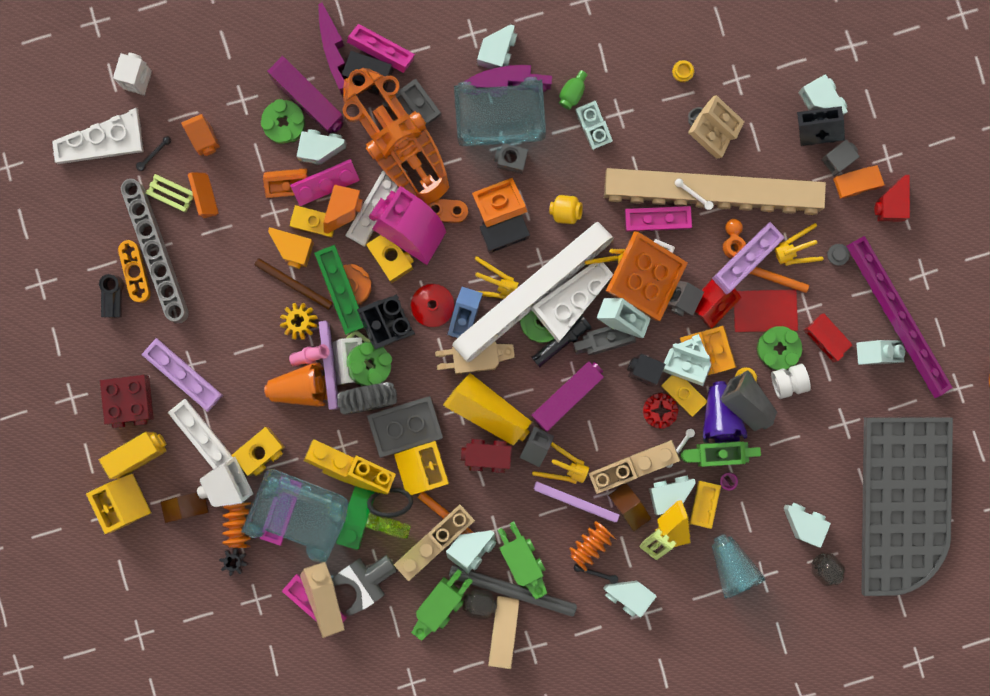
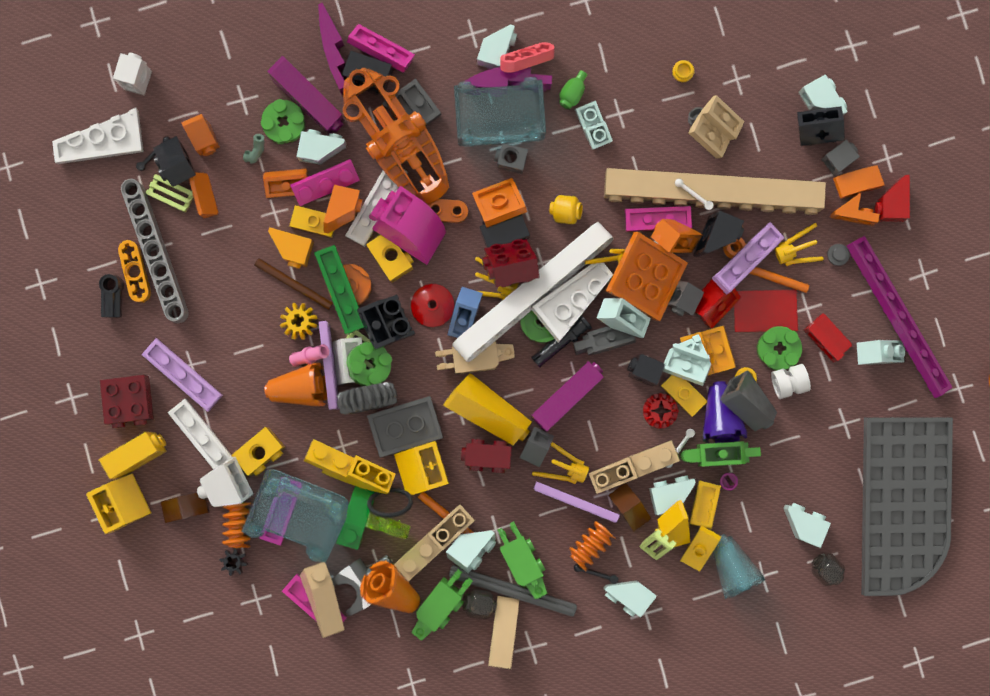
none -> black brick [153,136,196,187]
none -> sand green arm [243,134,264,164]
none -> orange cone [360,561,420,613]
none -> dark red brick [482,239,540,287]
none -> coral beam [500,43,554,73]
none -> orange slope [651,219,702,253]
none -> yellow plate [680,526,721,572]
none -> black slope [693,211,744,257]
none -> orange slope [830,193,880,226]

